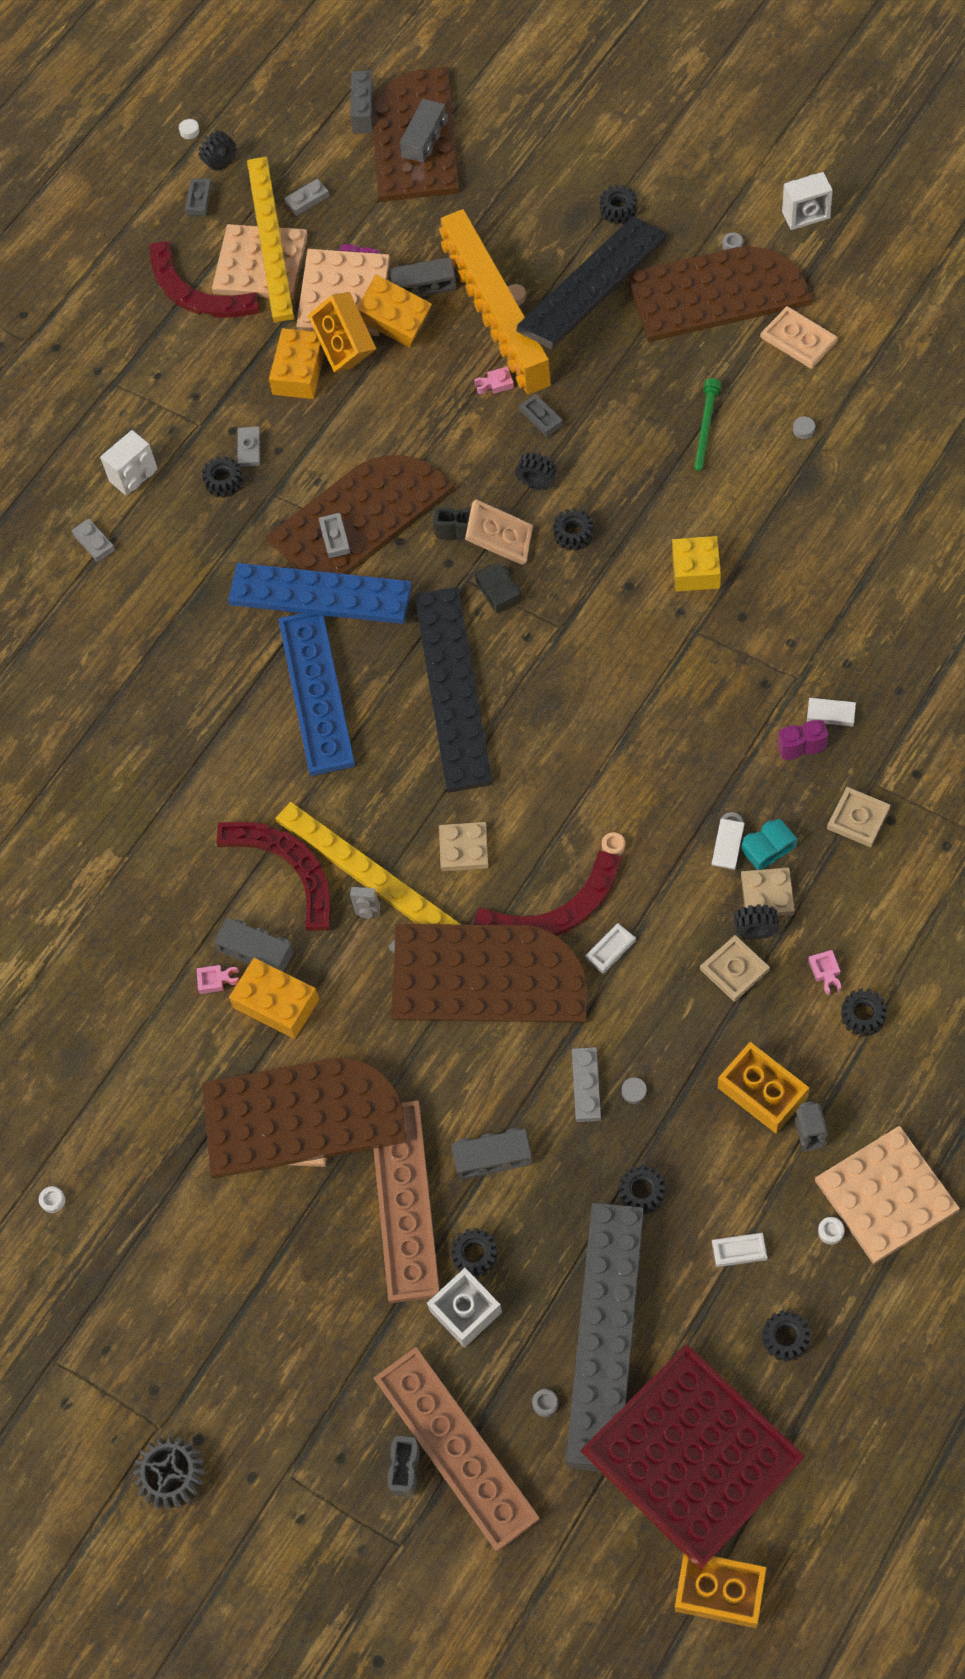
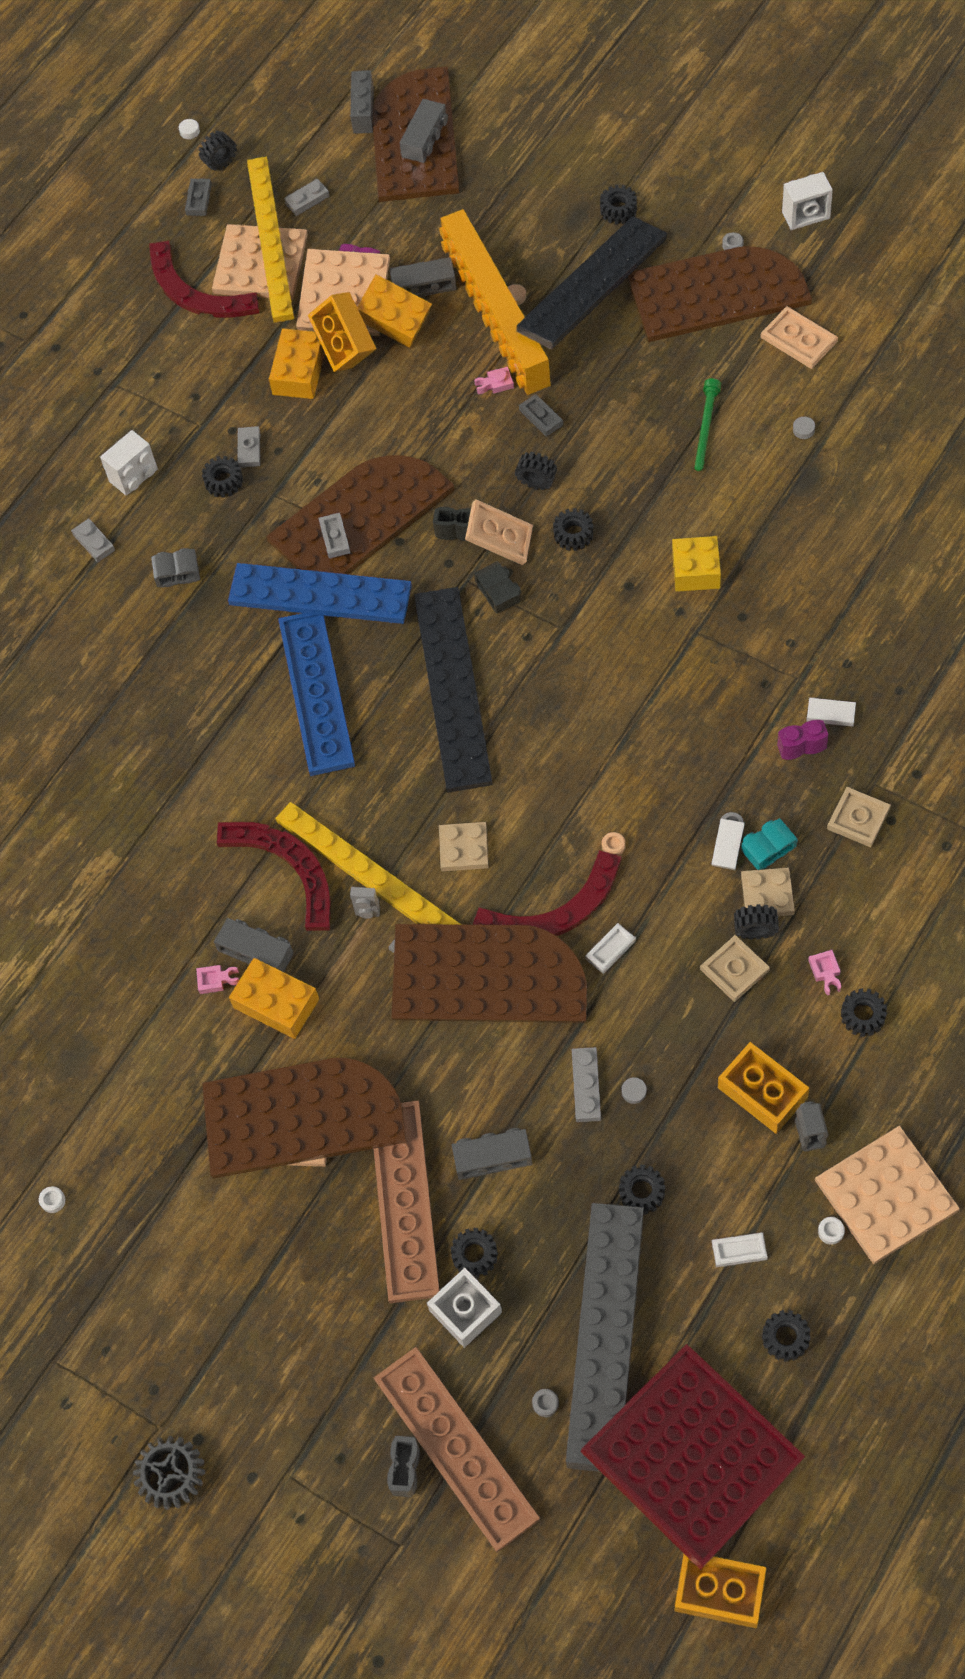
none -> dark grey brick [151,548,200,588]

